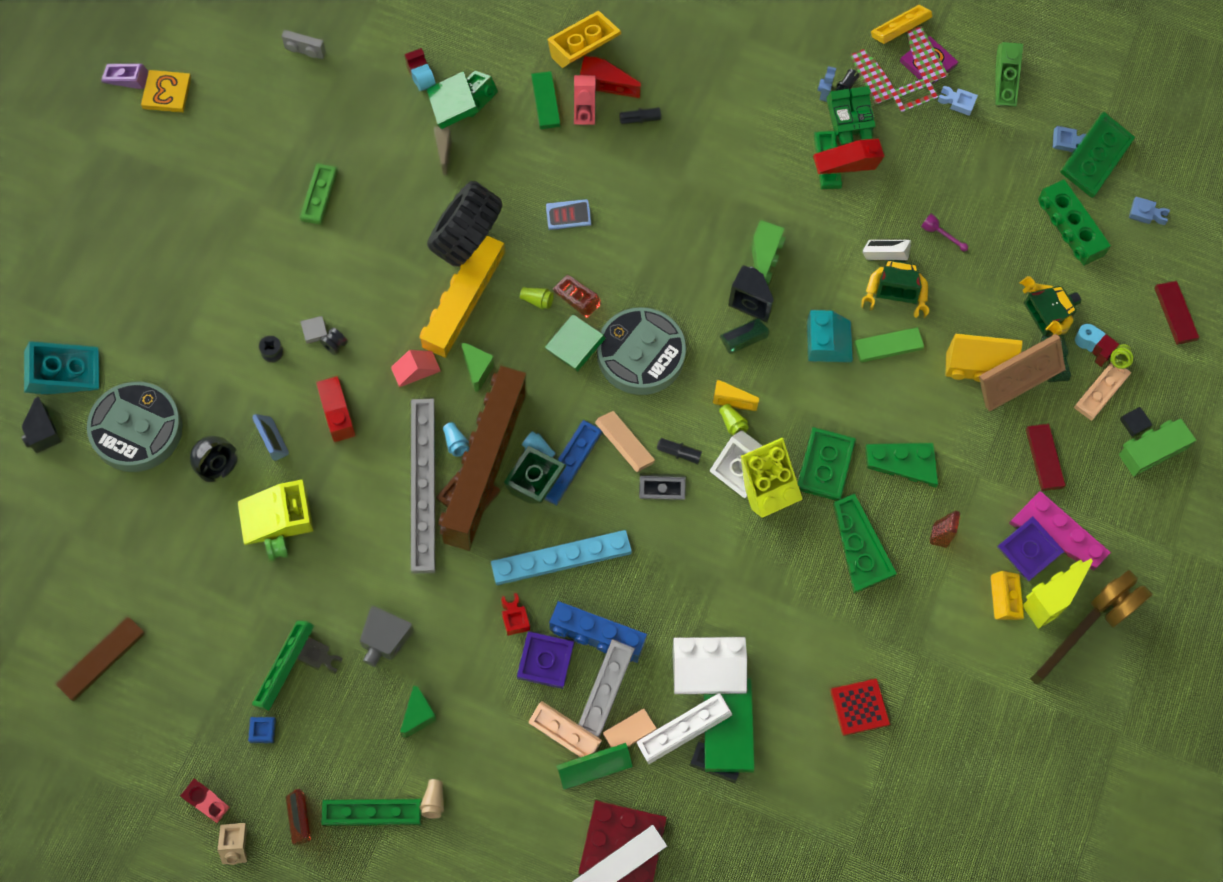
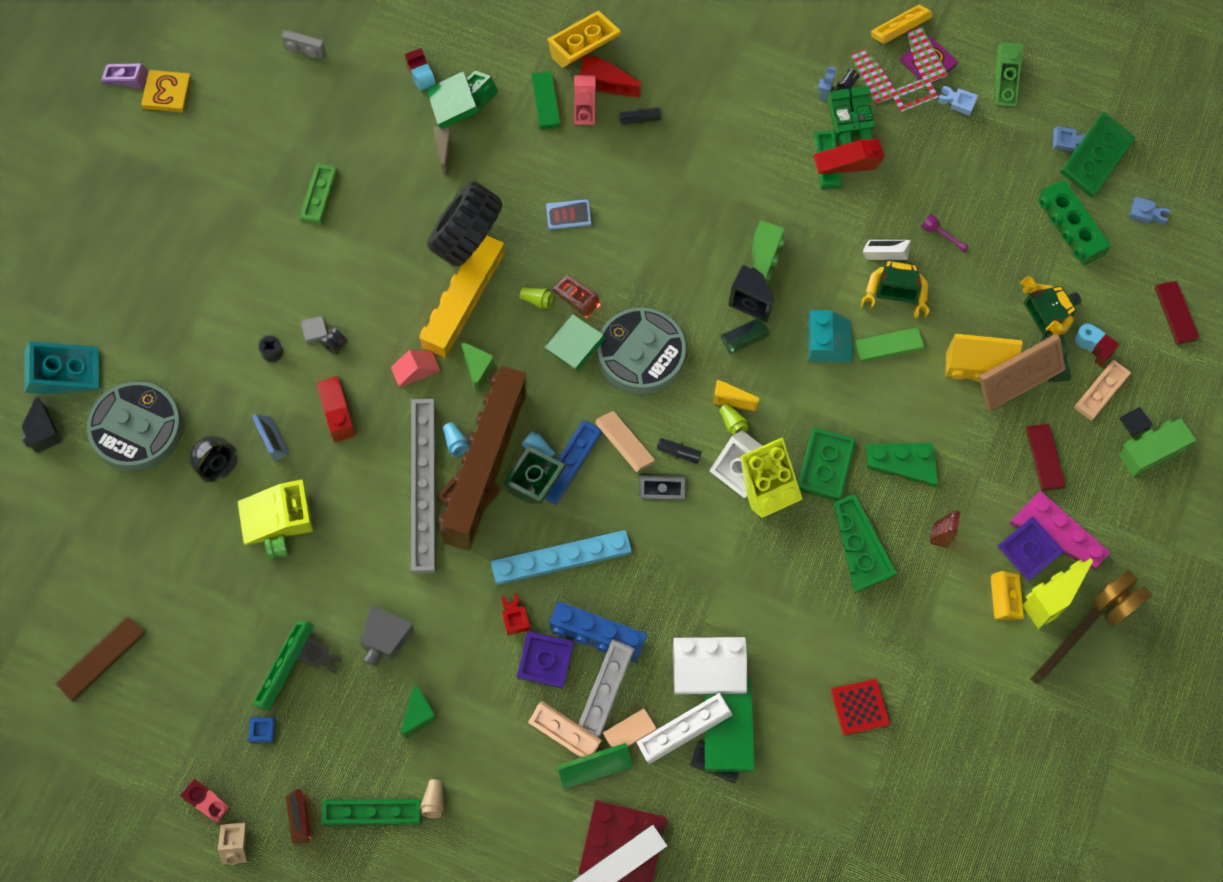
lime cone [1110,344,1133,369] -> none

